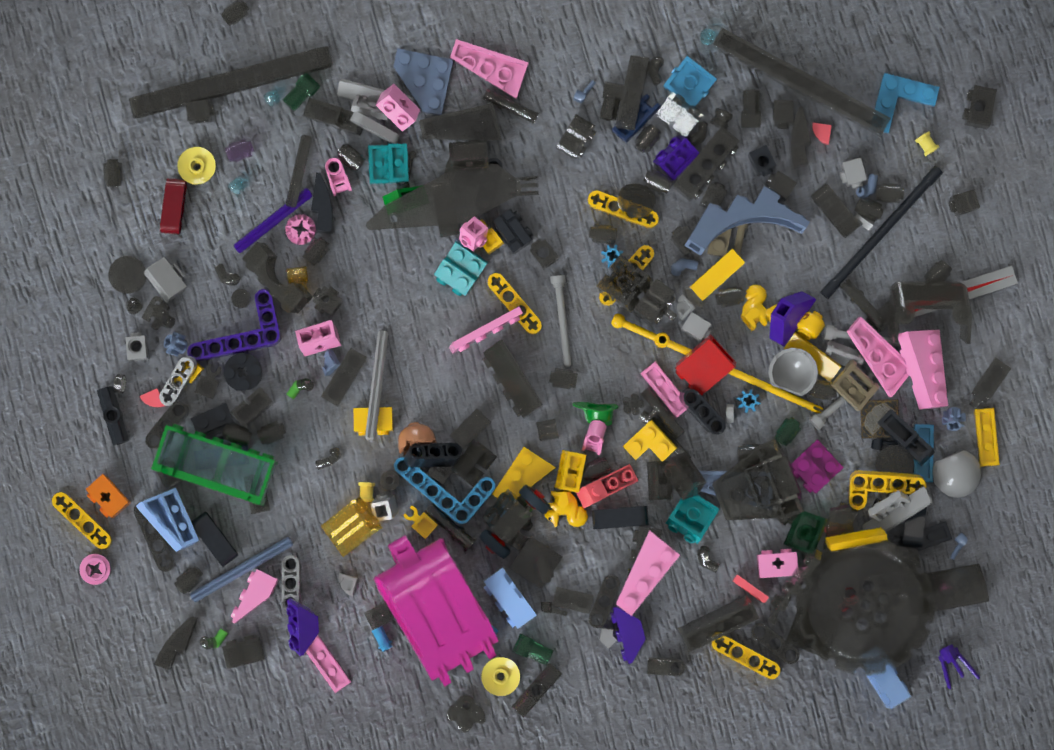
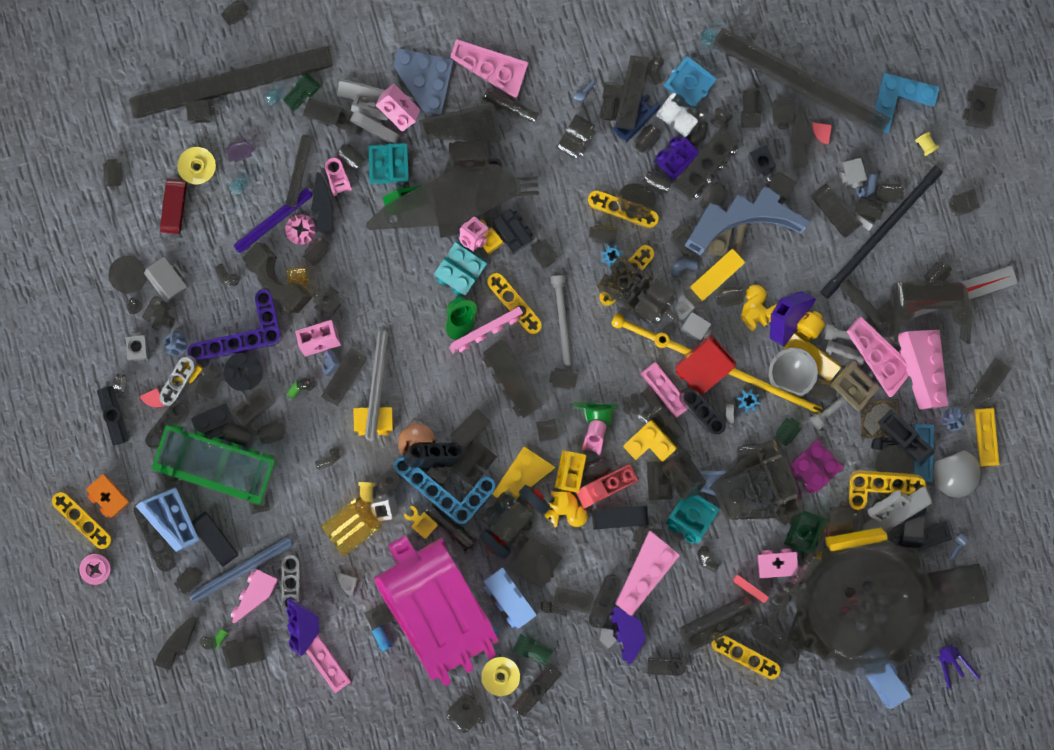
clear smoke tile [231,289,251,309] -> none
none -> green piece [445,296,477,340]

